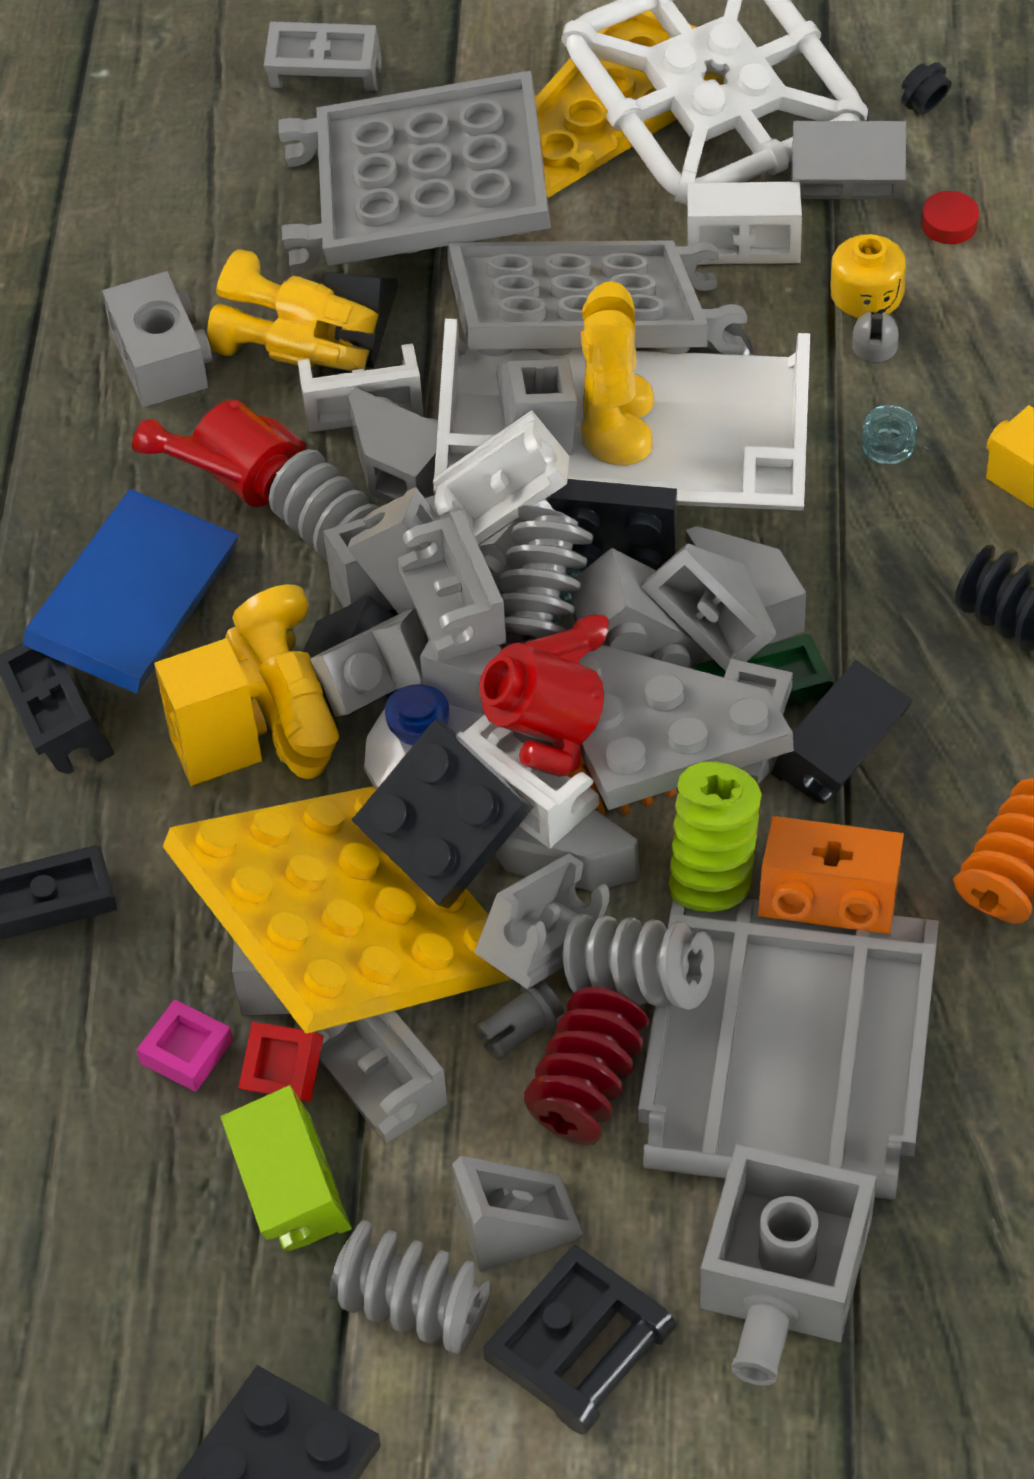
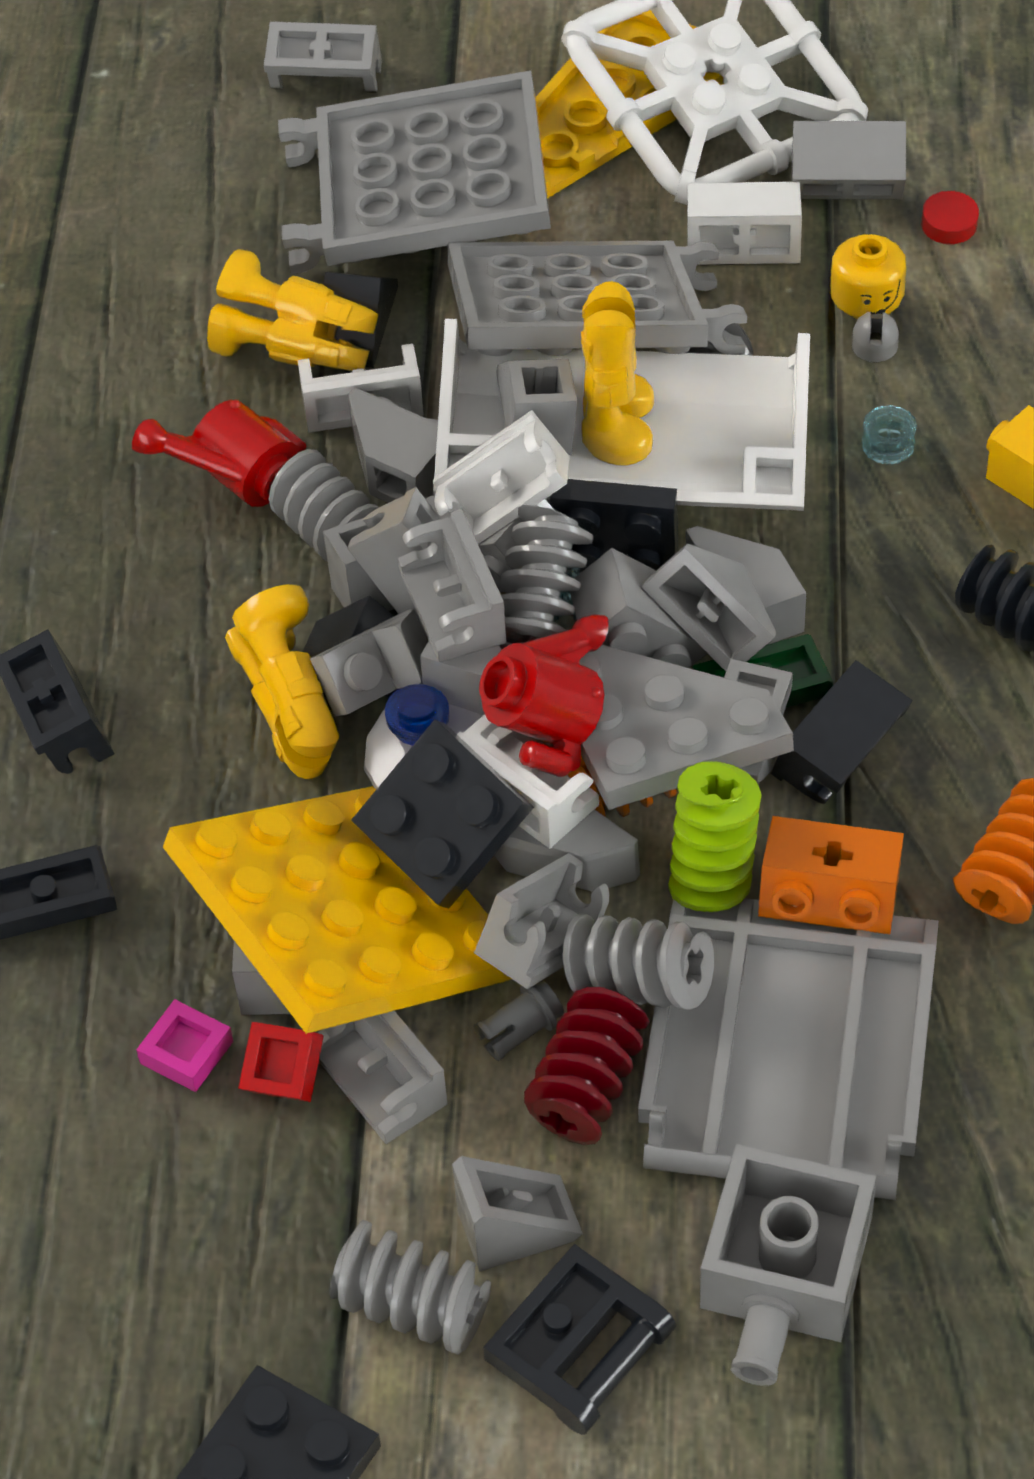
blue tile [22,489,239,694] -> none
light grey brick [102,271,213,408] -> none
yellow brick [154,638,267,786] -> none
lime hinge [220,1085,352,1251] -> none
black plate [901,62,952,114] -> none

